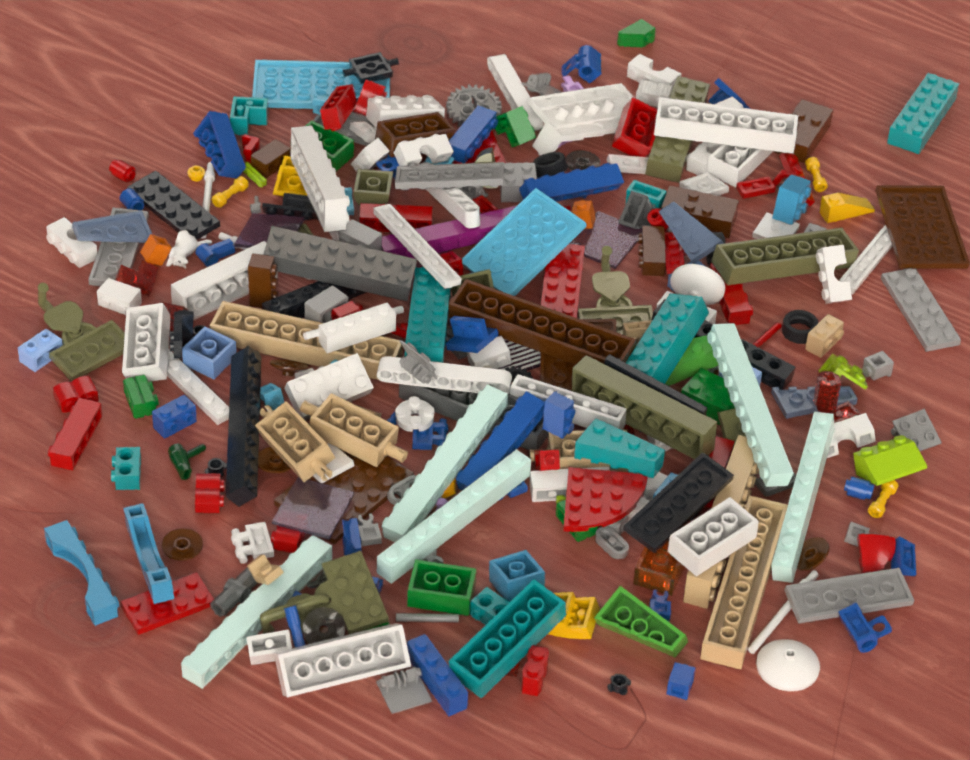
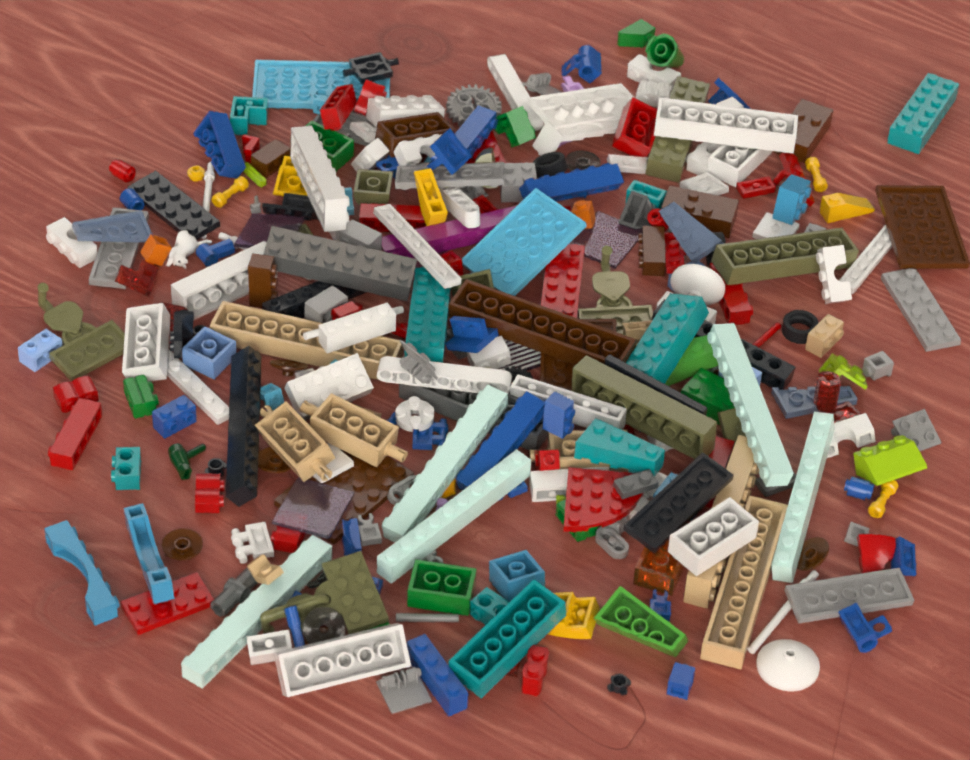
white brick [97,278,142,315] -> none
none -> yellow slope [414,169,448,226]
none -> blue bracket [427,128,472,175]
none -> dark grey plate [613,469,659,499]
none -> green cone [646,33,684,68]

